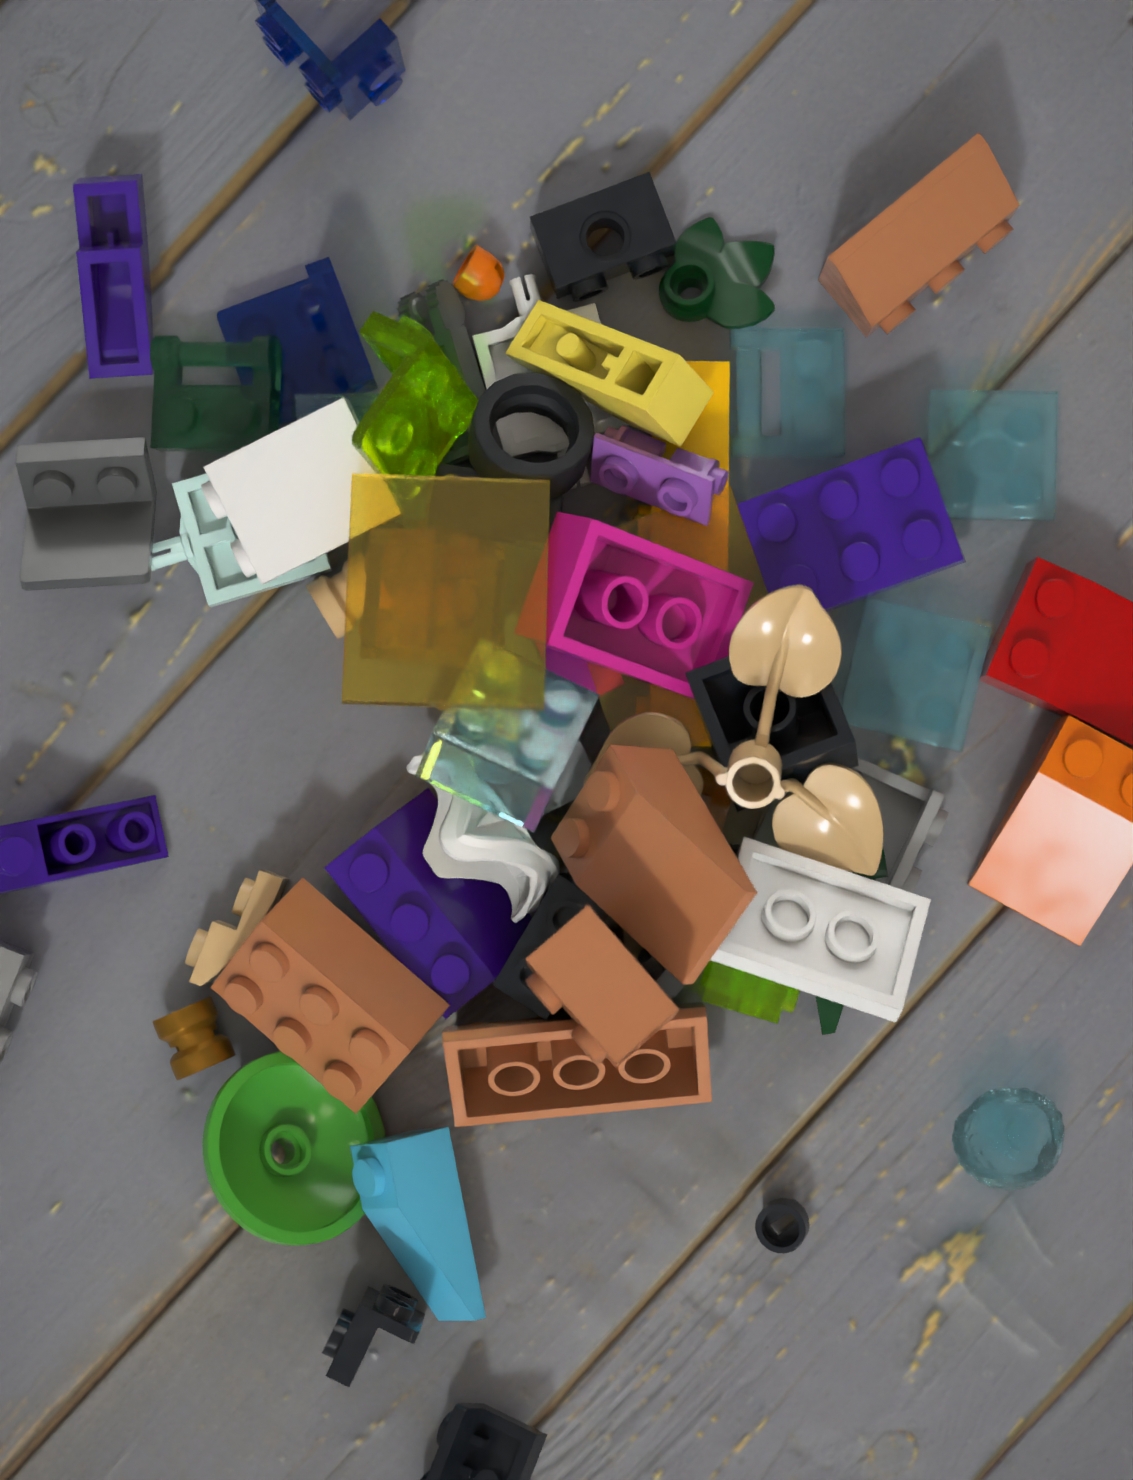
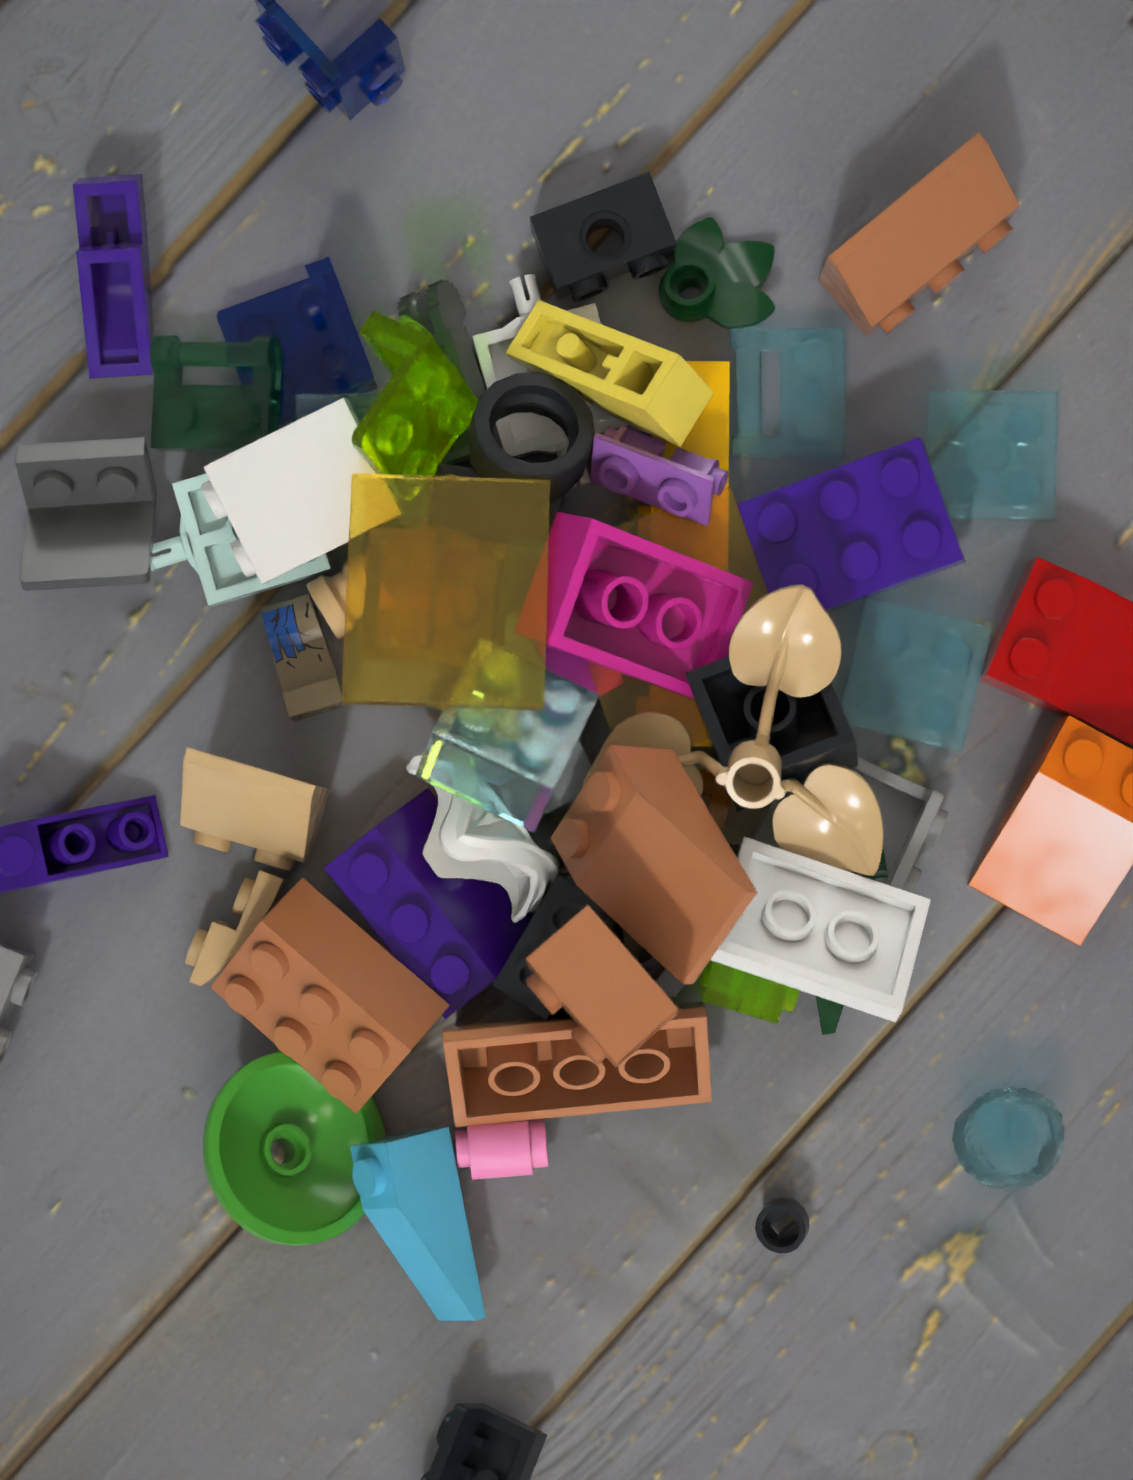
pearl gold wheel [152,996,236,1080] -> none
black bracket [322,1284,425,1387] -> none
orange hinge [452,244,505,301] -> none
none -> tan slope [180,747,331,871]
none -> dark tan leg [261,593,349,722]
none -> bright pink brick [455,1118,549,1180]

